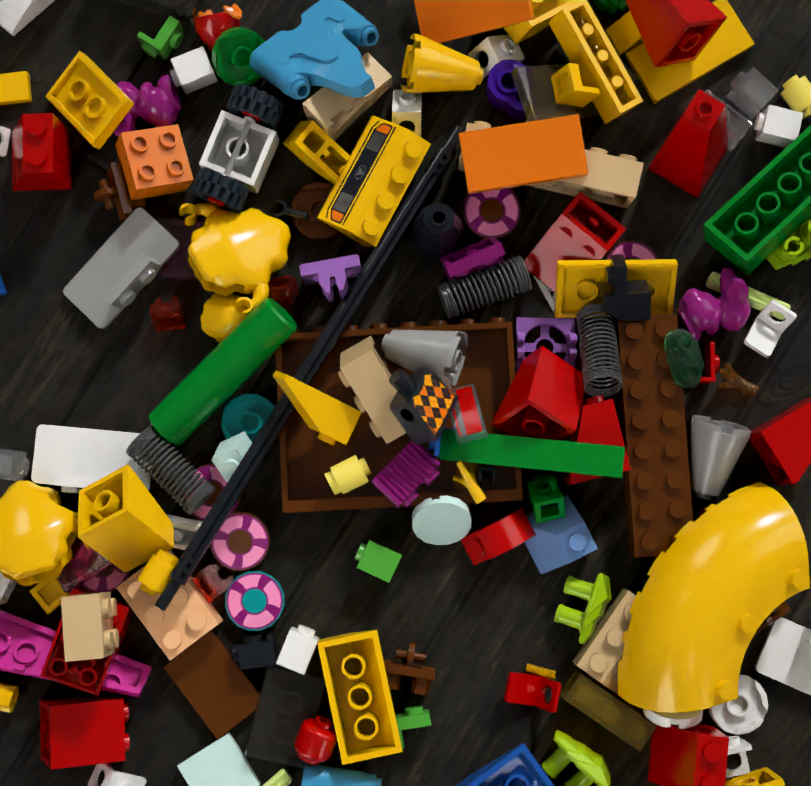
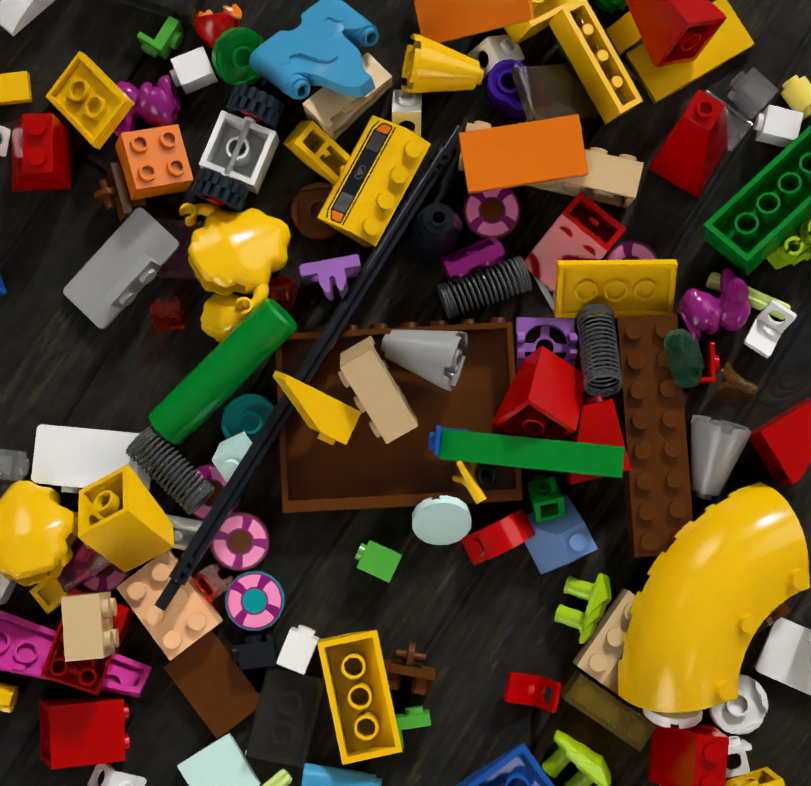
yellow brick [137,549,179,597] -> none
black hand [271,200,309,221] -> none
red head [294,716,337,765] -> none
light yellow brick [325,455,372,495] -> none
magenta brick [372,440,441,508] -> none
black torso [389,369,459,445] -> none
slope [451,383,488,445] -> none
yellow leg [526,663,556,679] -> none
yellow panel [551,63,601,107] -> none
black brick [598,254,651,321] -> none

